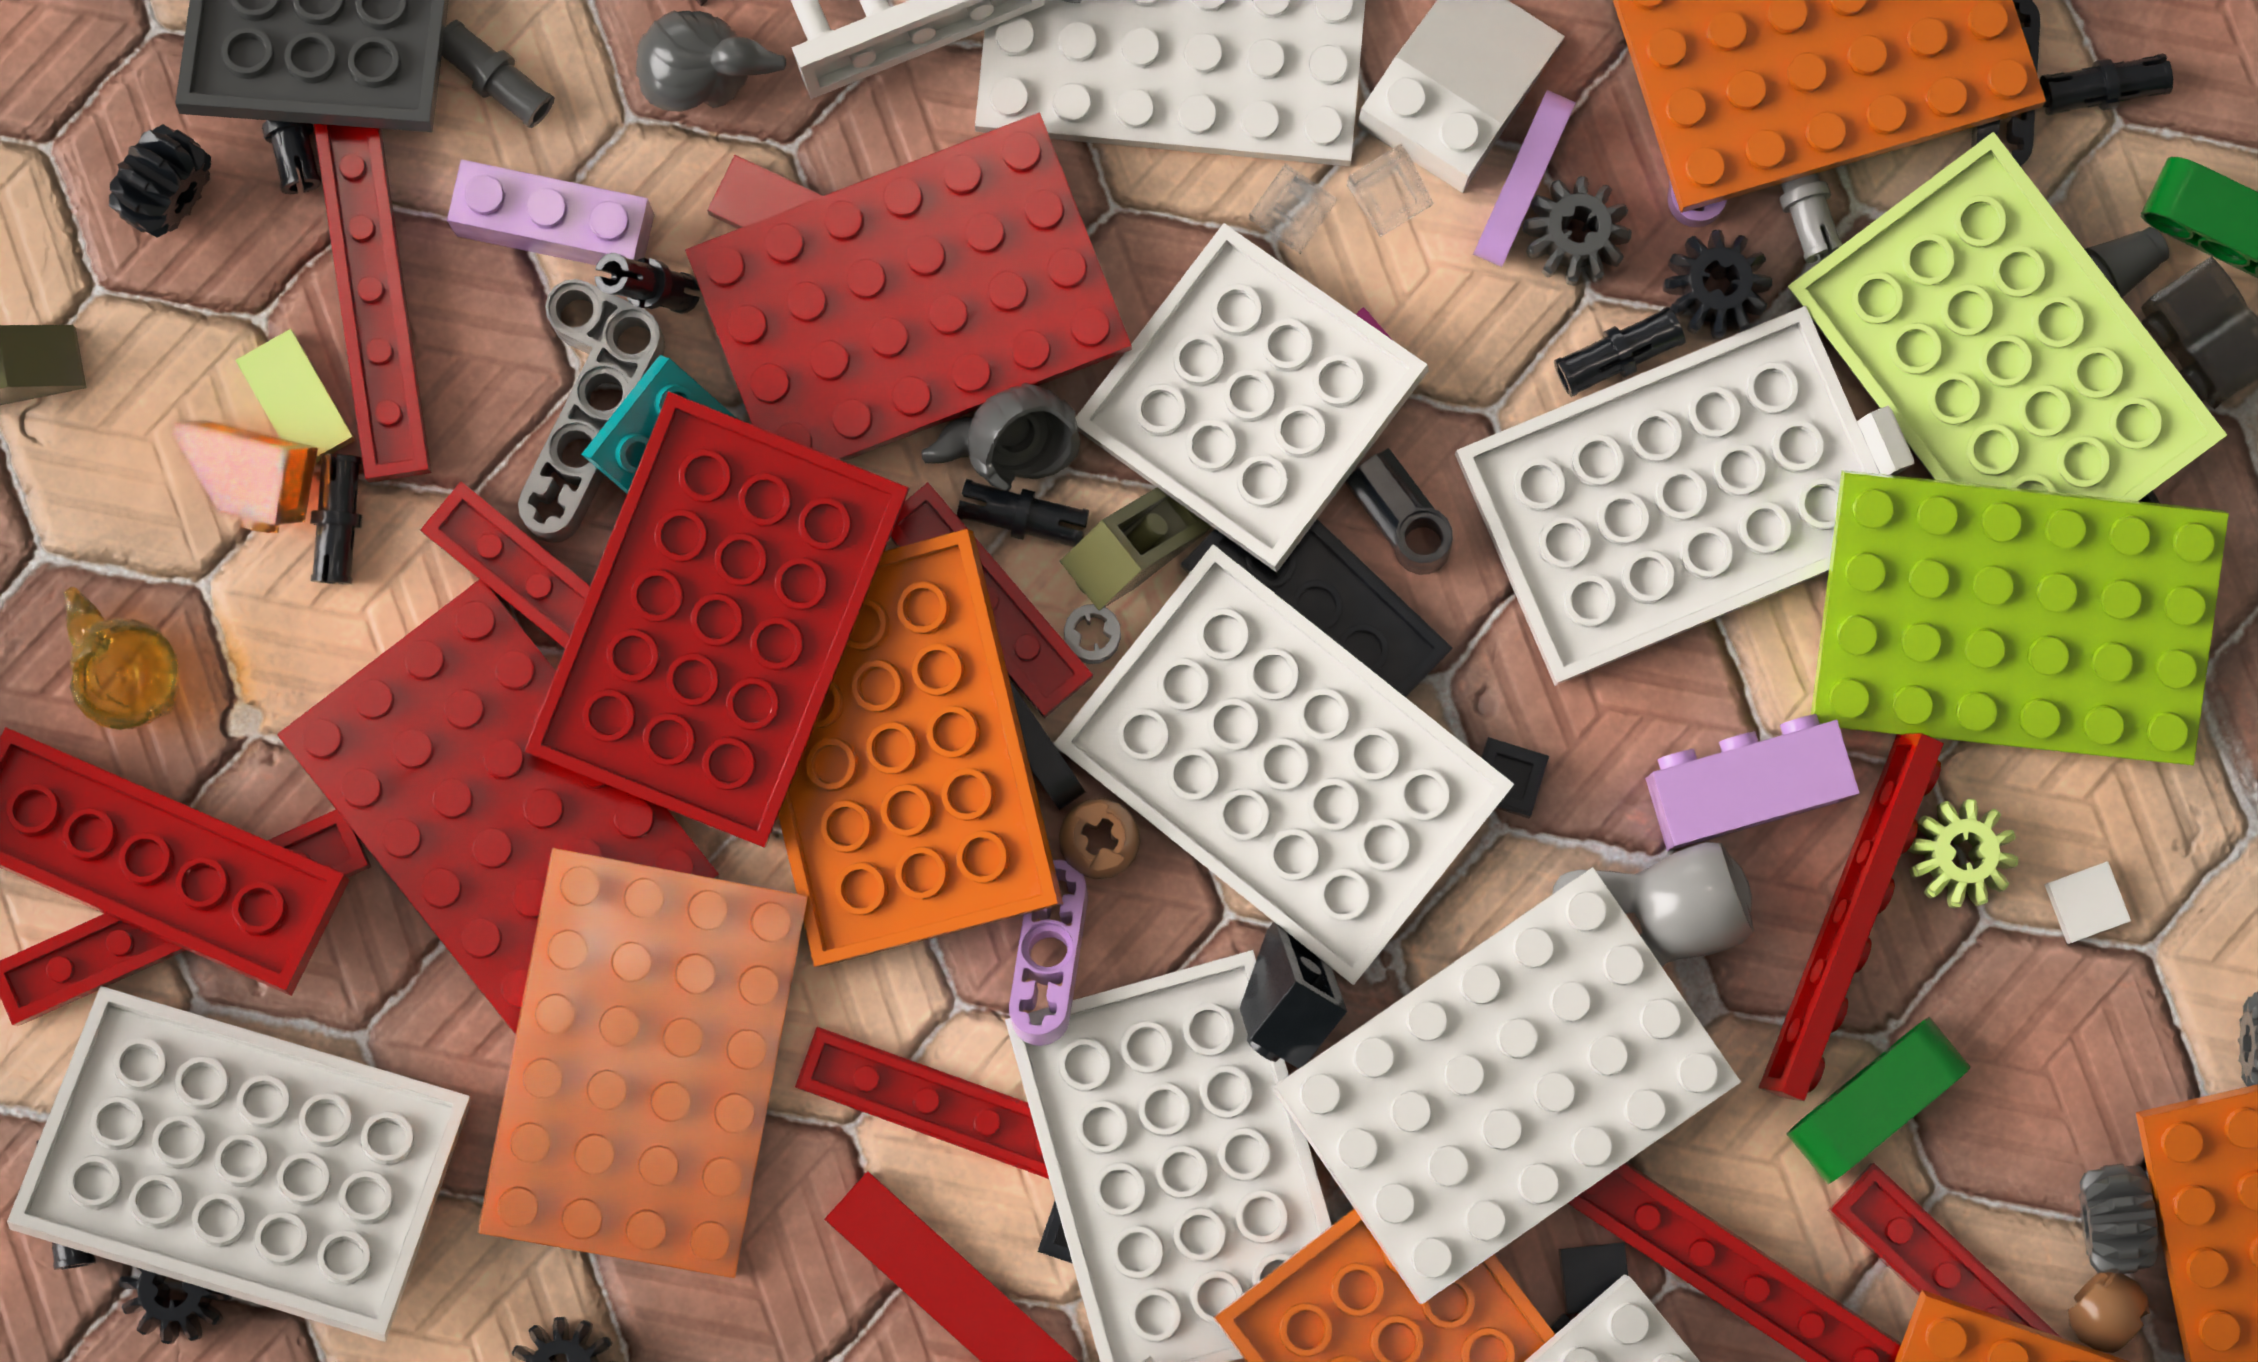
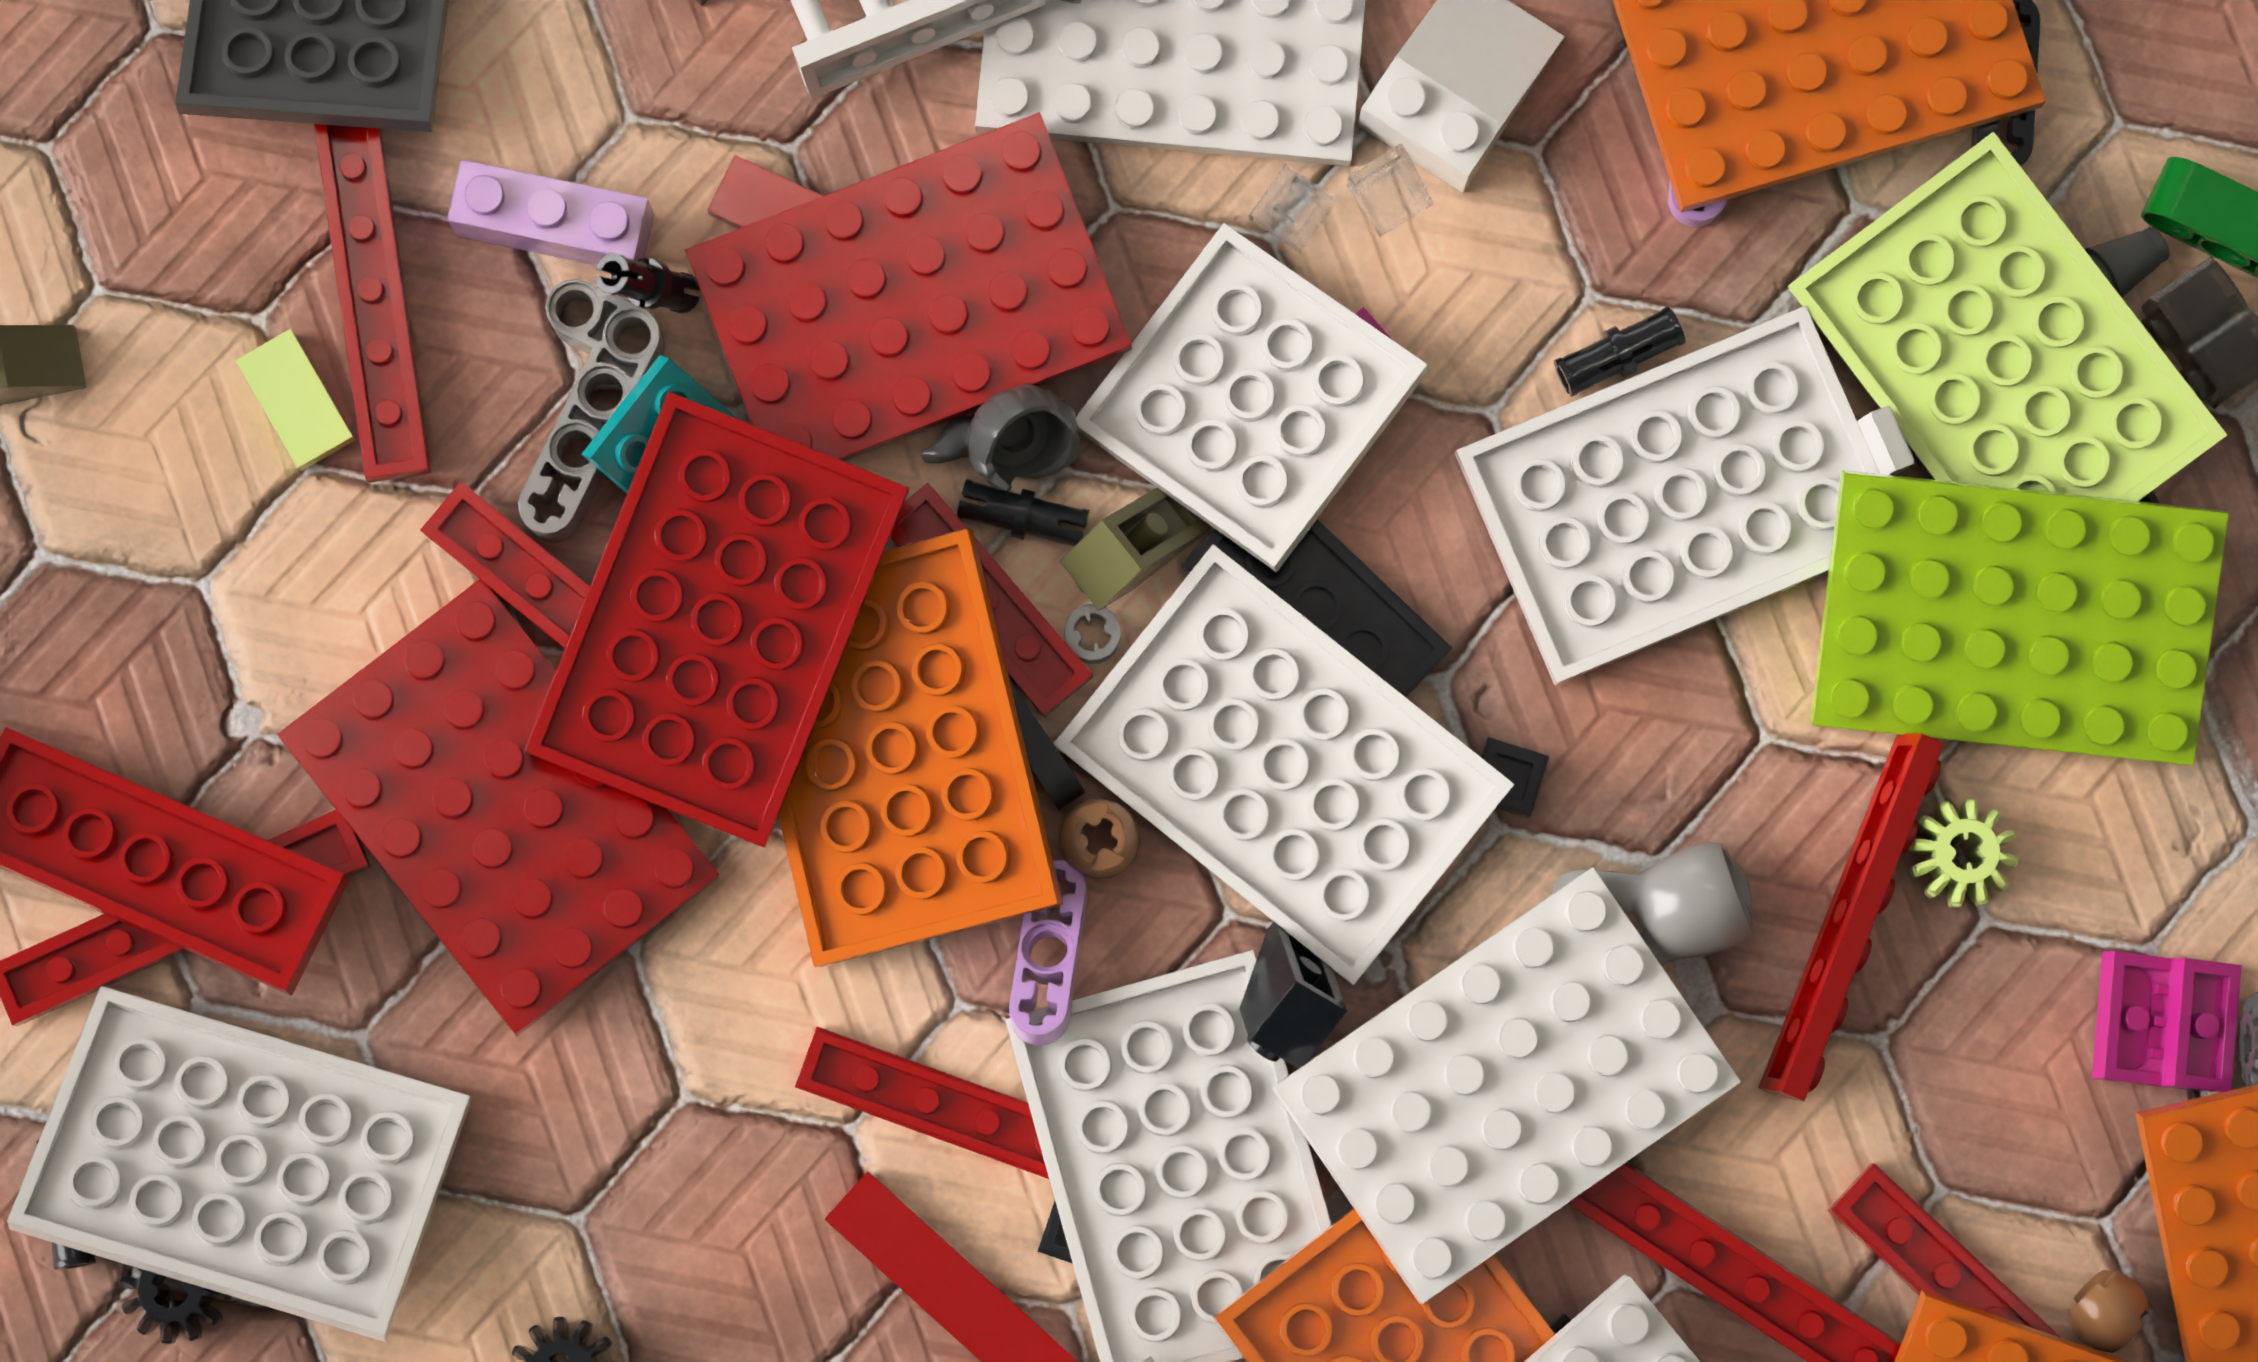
clear yellow hair [63,587,180,730] -> none
black gear [109,124,211,238] -> none
clear orange slope [173,420,318,533] -> none
black pin [262,120,322,194] -> none
black pin [310,454,362,585] -> none
dark grey pin [442,20,555,128] -> none
orange plate [477,848,808,1278] -> none
dark grey hair [636,10,786,112] -> none
black piece [1345,448,1453,575] -> none
lavender beam [1473,90,1576,267] -> none
dark grey gear [1523,176,1632,286] -> none
black tile [1558,1242,1628,1314] -> none
lavender brick [1645,714,1860,851] -> none
black gear [1663,230,1772,339] -> none
light grey pin [1779,173,1843,263] -> none
green beam [1786,1017,1971,1184] -> none
black pin [2039,53,2173,116] -> none
white tile [2044,861,2131,944] -> none
dark grey gear [2079,1164,2159,1274] -> none
none -> dark pink slope [2092,951,2242,1093]

